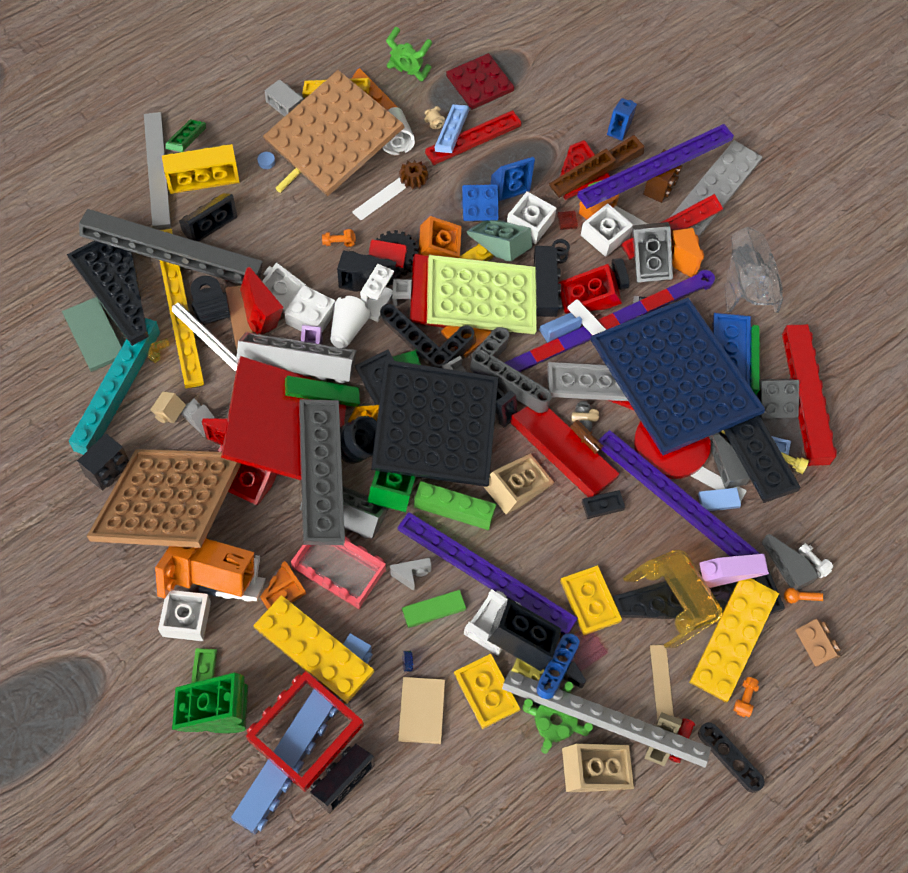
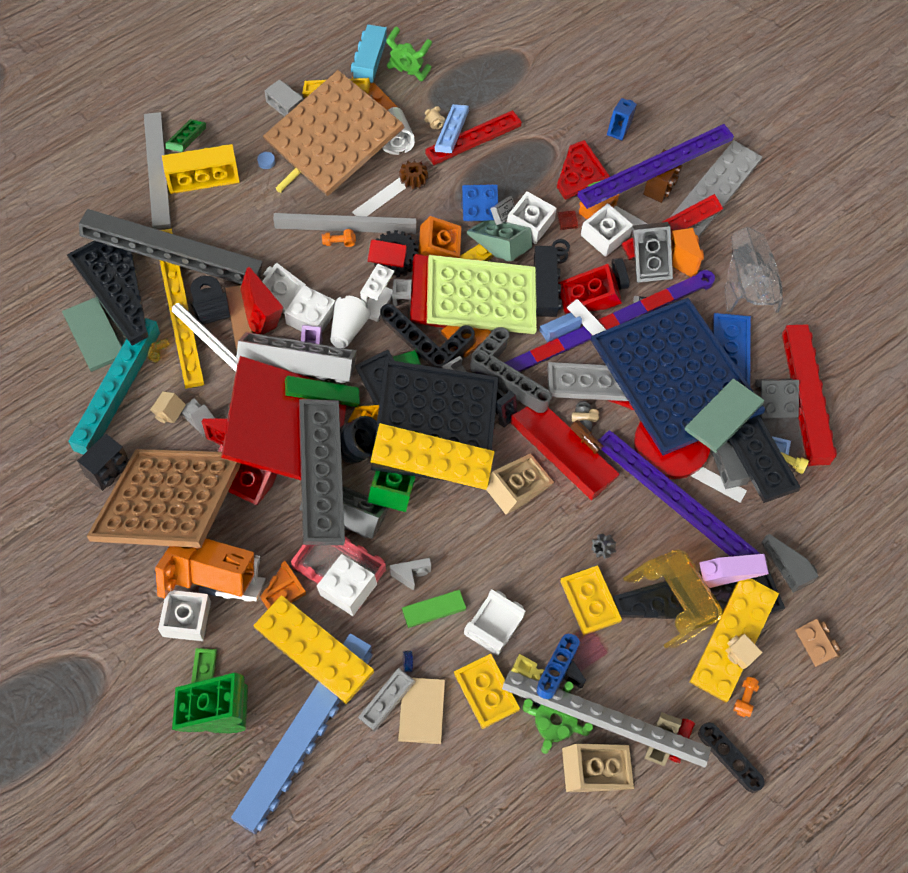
black slope [179,193,237,242] -> none
red window [246,671,364,792] -> none
black slope [310,744,375,814] -> none
black slope [337,250,396,292] -> none
dark purple plate [398,512,578,635] -> none
bright green brick [414,481,496,530] -> none
dark red plate [446,53,514,110] -> none
black brick [487,598,561,671] -> none
blue slope [490,157,535,201] -> none
reddish brown slope [549,135,644,198] -> none
black plate [582,490,626,519] -> none
tan sticker [650,645,674,721] -> none
light blue tile [698,488,741,511] -> none
green tile [750,325,759,395] -> none
orange bar [784,588,823,604] -> none
white bar [797,543,833,578] -> none
none -> light grey tile [273,213,416,234]
none -> white brick [317,554,377,616]
none -> medium azure brick [351,24,387,83]
none -> light grey tile [358,668,415,732]
none -> yellow plate [370,423,494,490]
none -> light grey tile [491,196,515,225]
none -> dark grey gear [591,533,616,559]
none -> sand green tile [685,379,764,453]
none -> tan brick [725,634,762,669]

